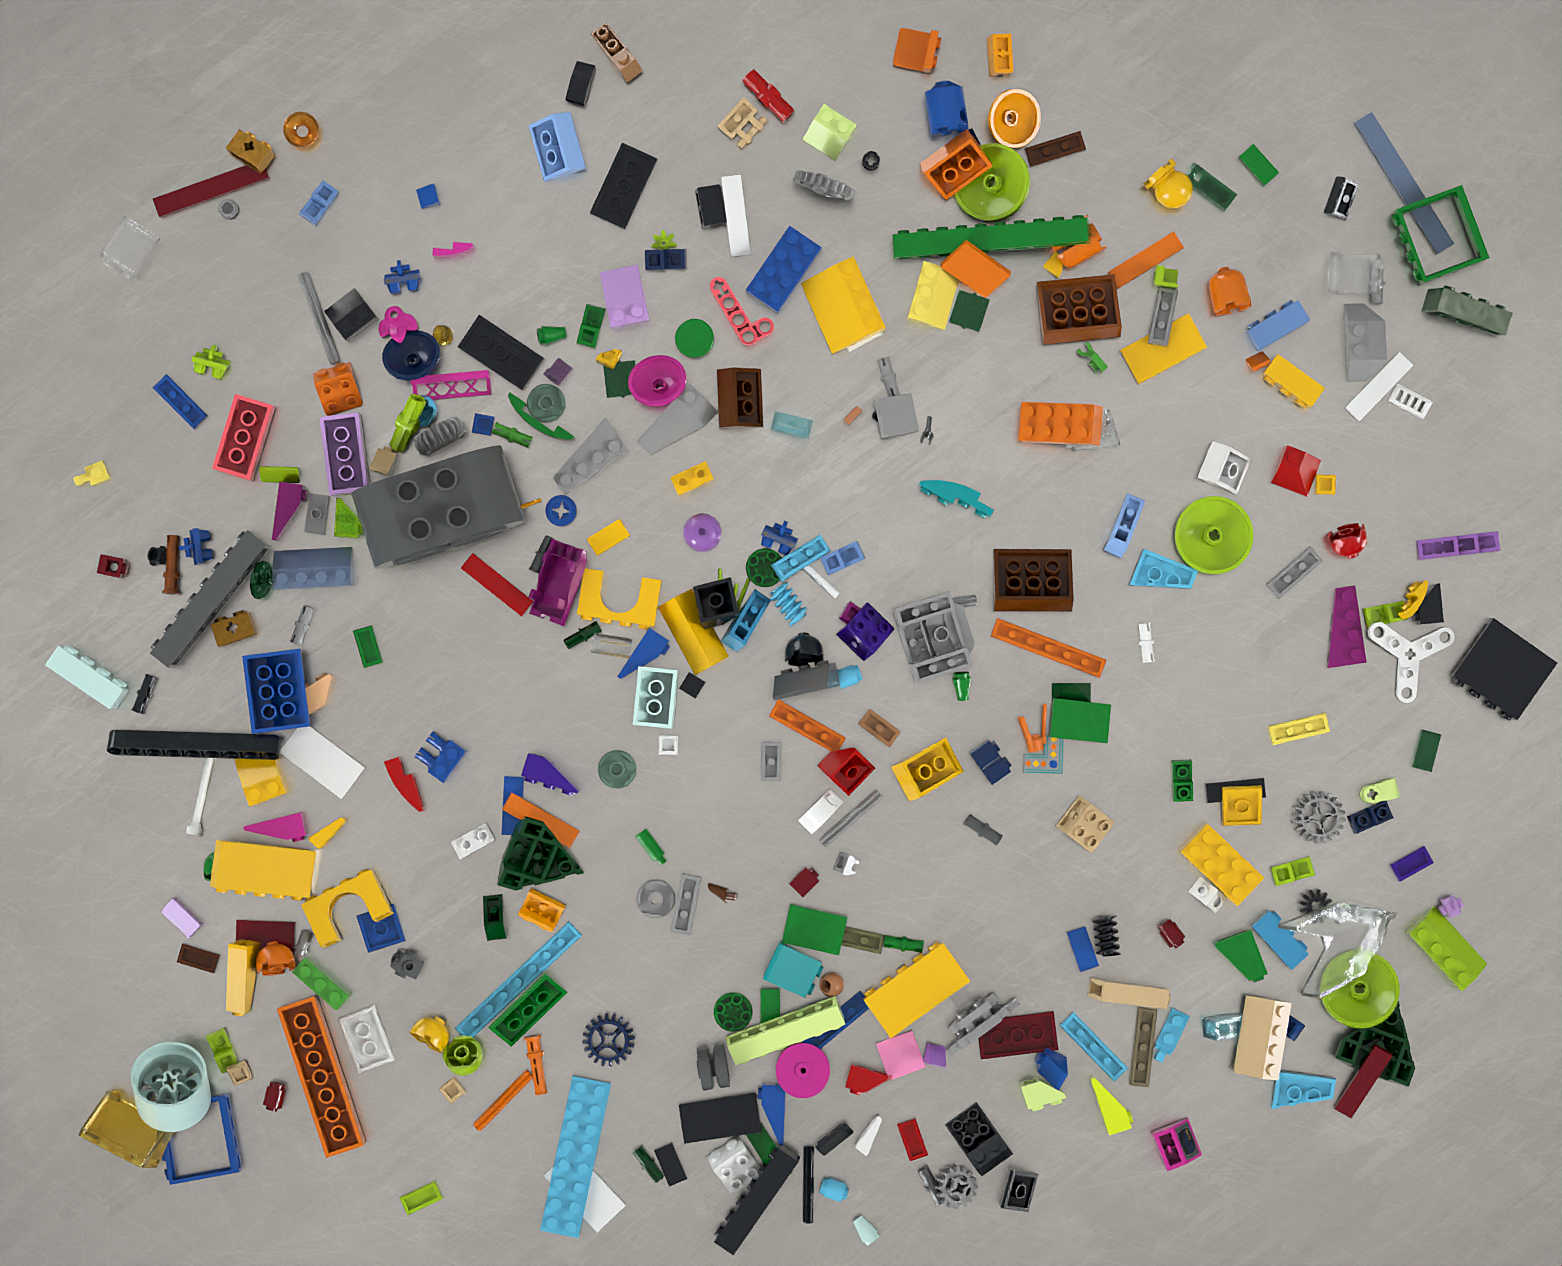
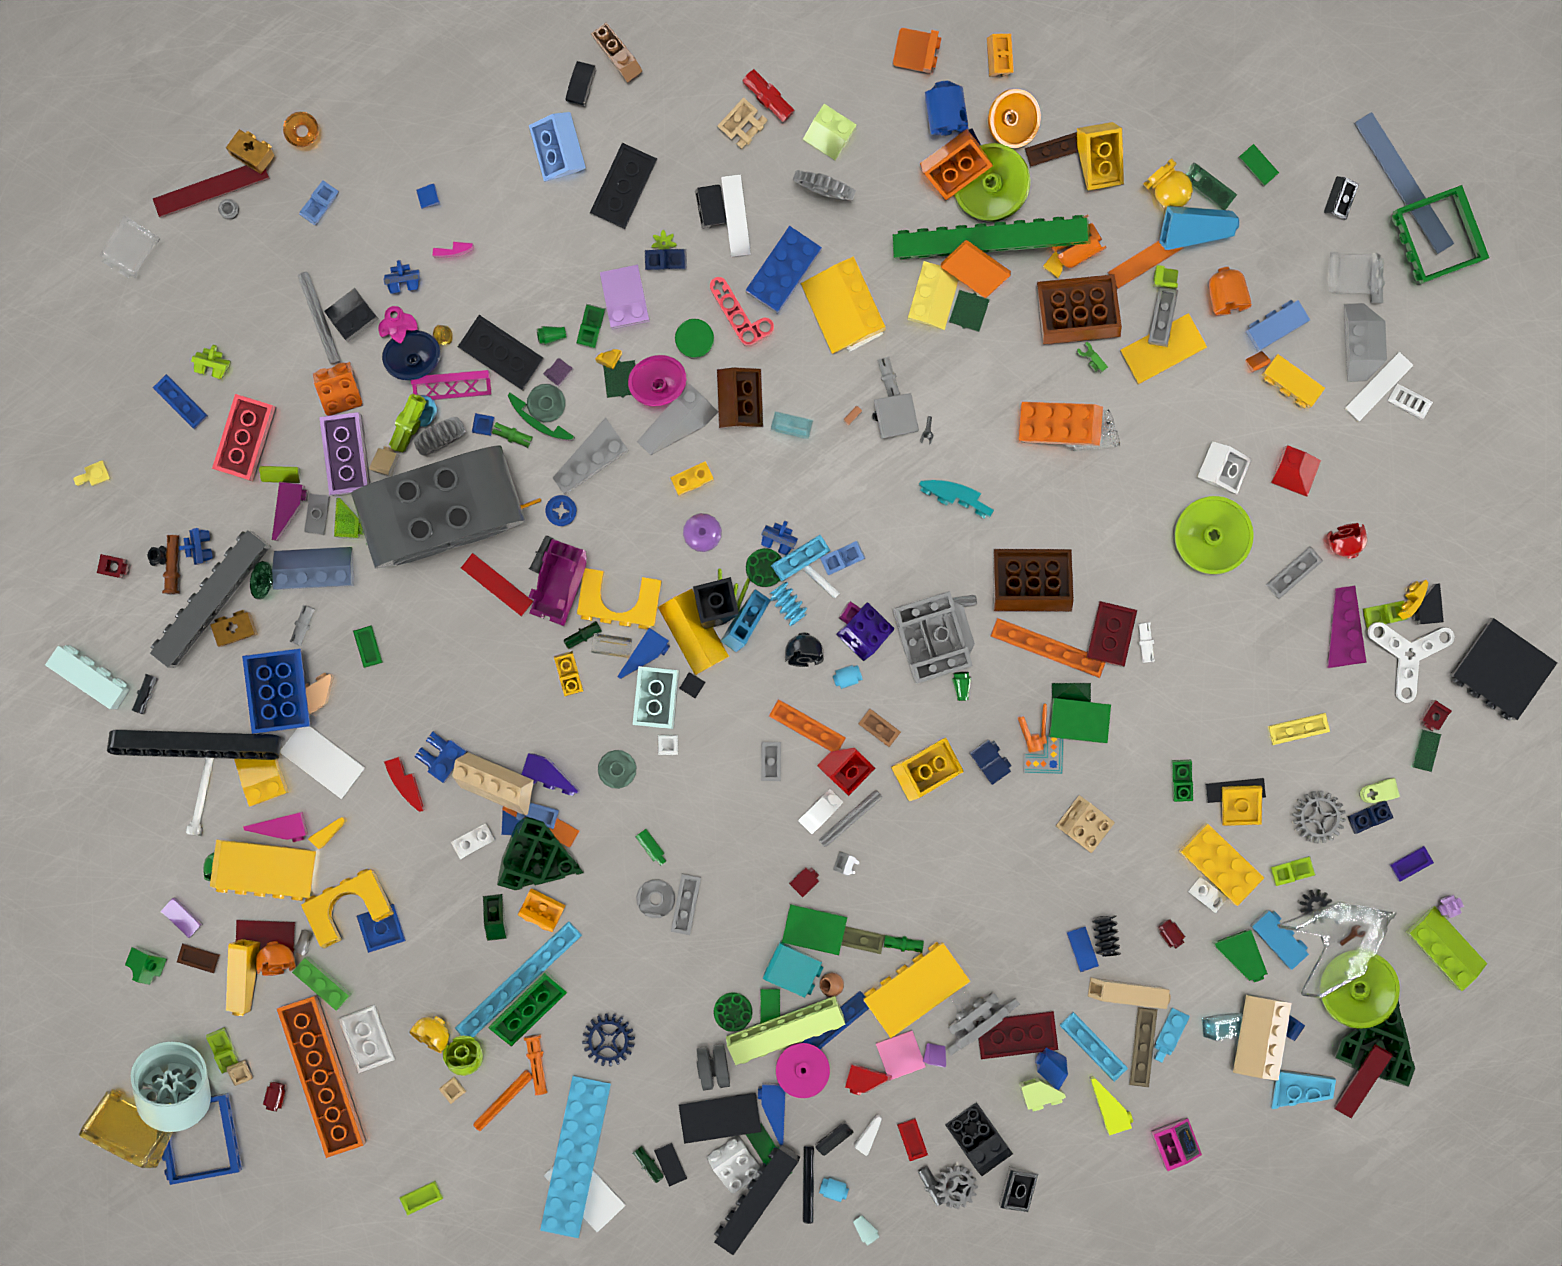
dark grey brick [390,948,424,979] -> none
yellow slope [587,519,630,556] -> none
reddish brown bar [708,883,738,903] -> none
dark grey slope [773,660,840,700] -> none
black bush [862,151,880,171] -> none
dark grey pin [964,814,1003,846] -> none
light blue slope [1104,493,1145,558] -> none
medium azure wing [1129,549,1198,589] -> none
yellow tile [1315,474,1336,495] -> none
medium lavender slope [1418,531,1501,560] -> none
wedge [1421,285,1513,336] -> none
none -> green brick [125,947,167,985]
none -> tan slope [453,752,534,816]
none -> medium blue tile [516,802,559,829]
none -> yellow slope [554,651,583,696]
none -> yellow slope [1077,122,1124,190]
none -> dark red tile [1086,601,1137,667]
none -> dark azure slope [1159,206,1239,250]
none -> reddish brown hand [1339,925,1366,946]
none -> dark red brick [1420,700,1452,732]

